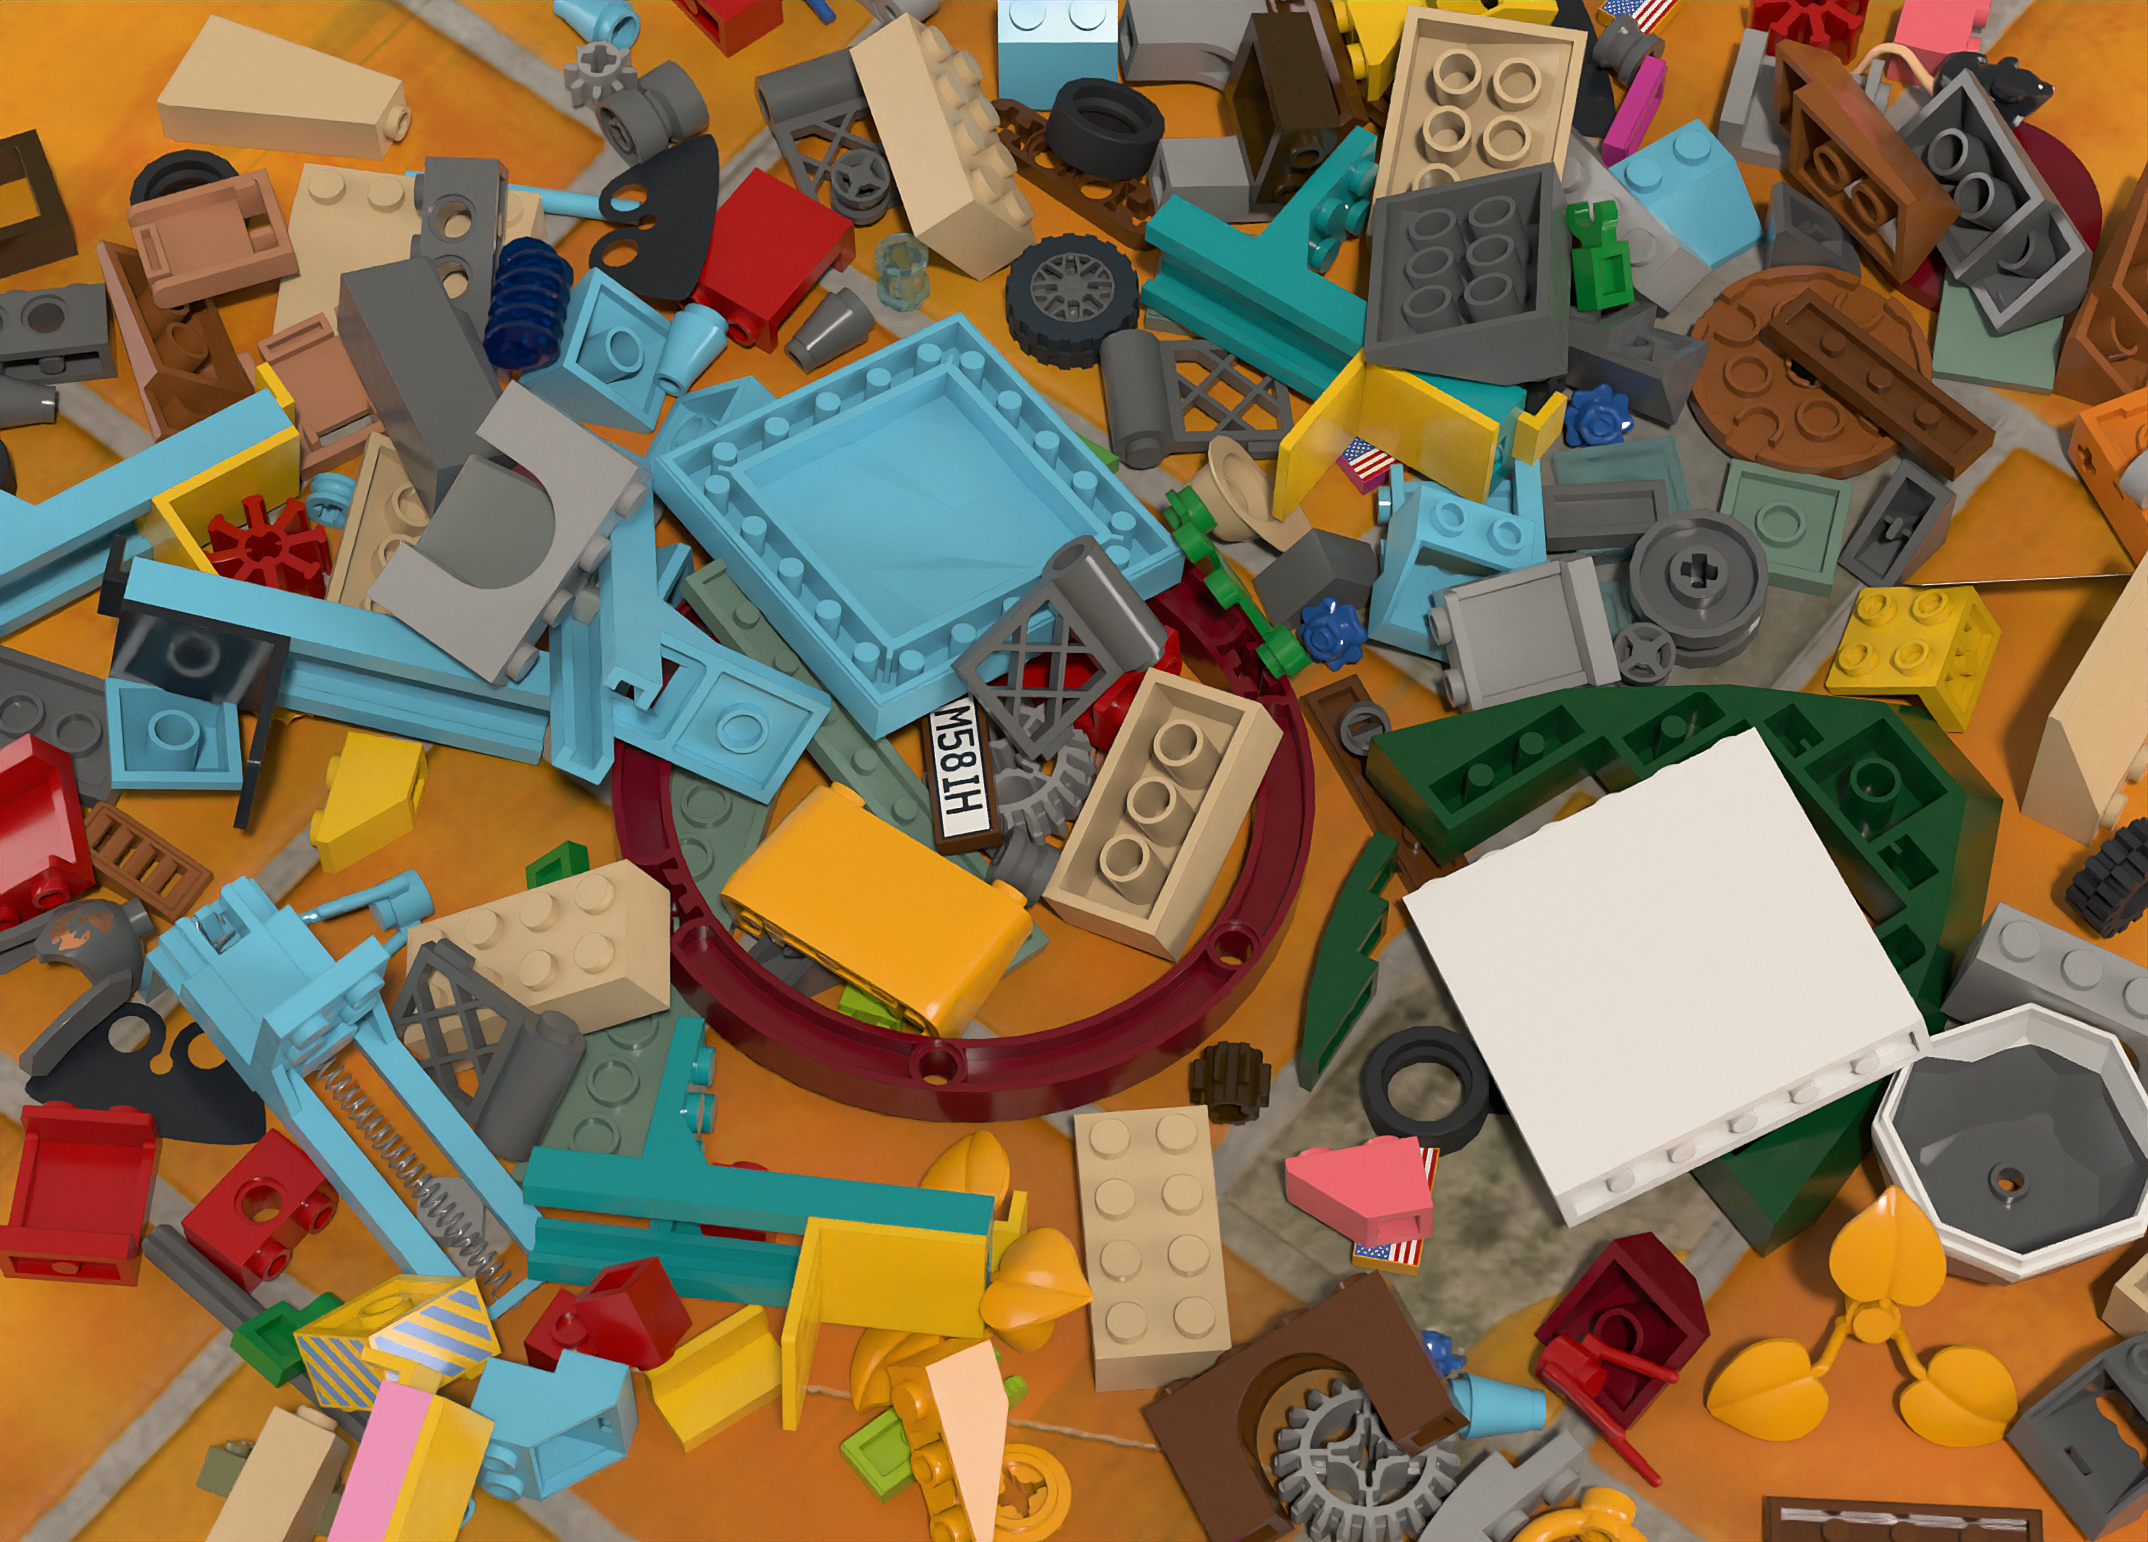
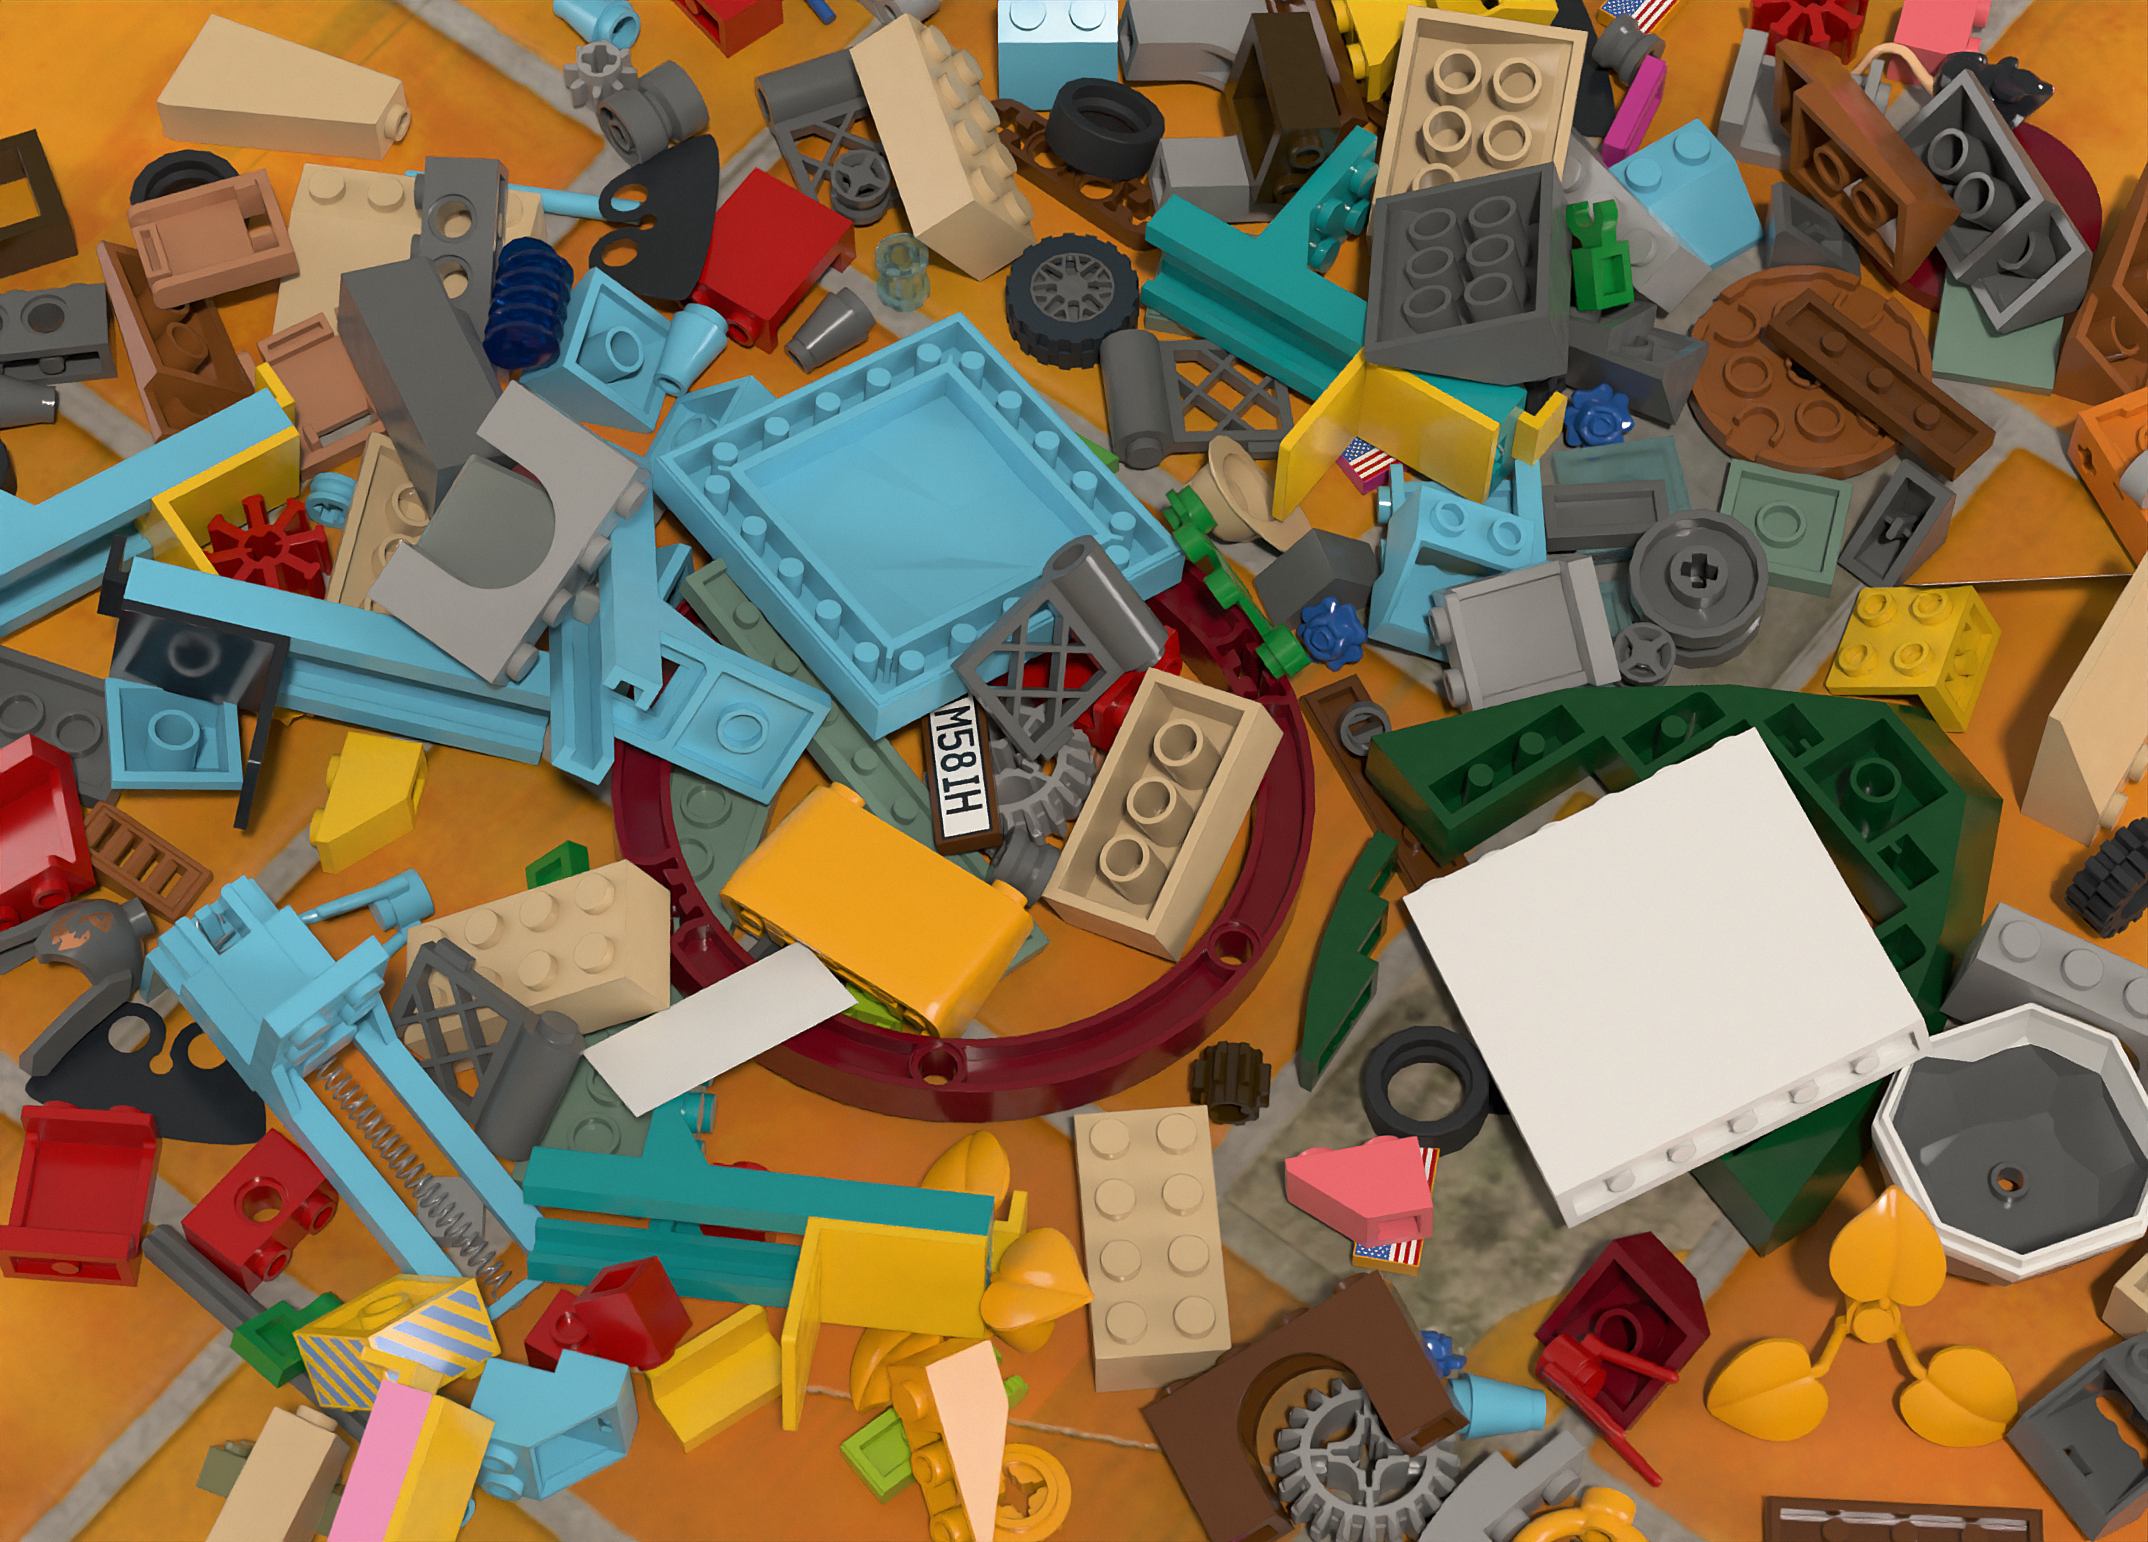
none -> white sticker [583,941,858,1117]

